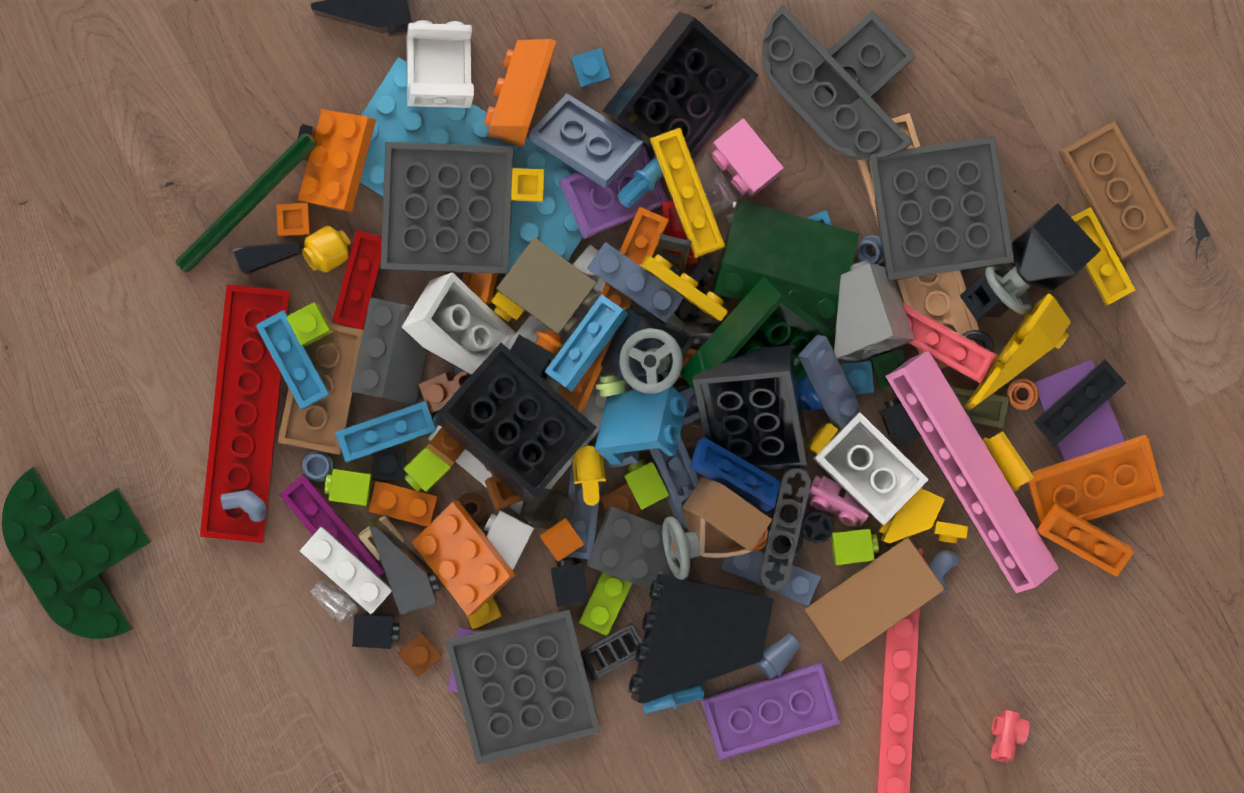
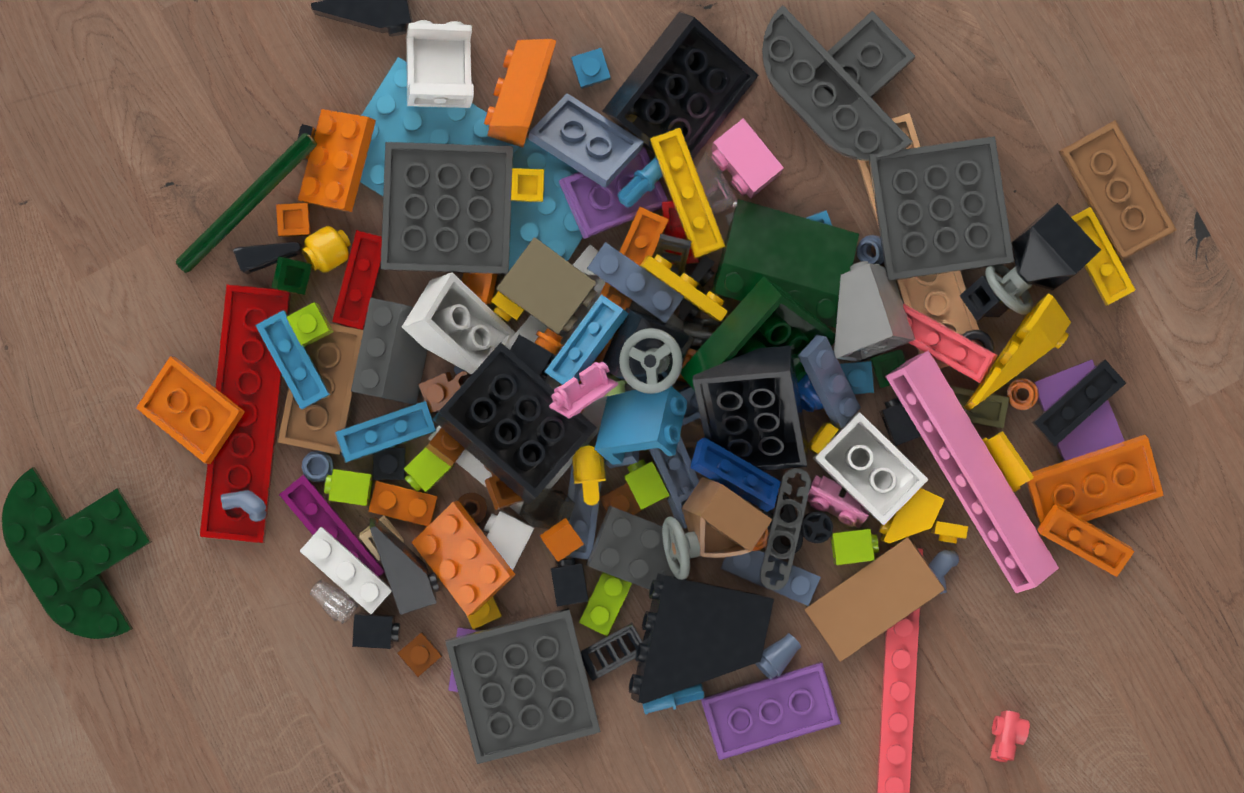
none -> orange plate [136,356,245,464]
none -> dark green plate [272,257,312,295]
none -> bright pink hinge [549,362,618,418]

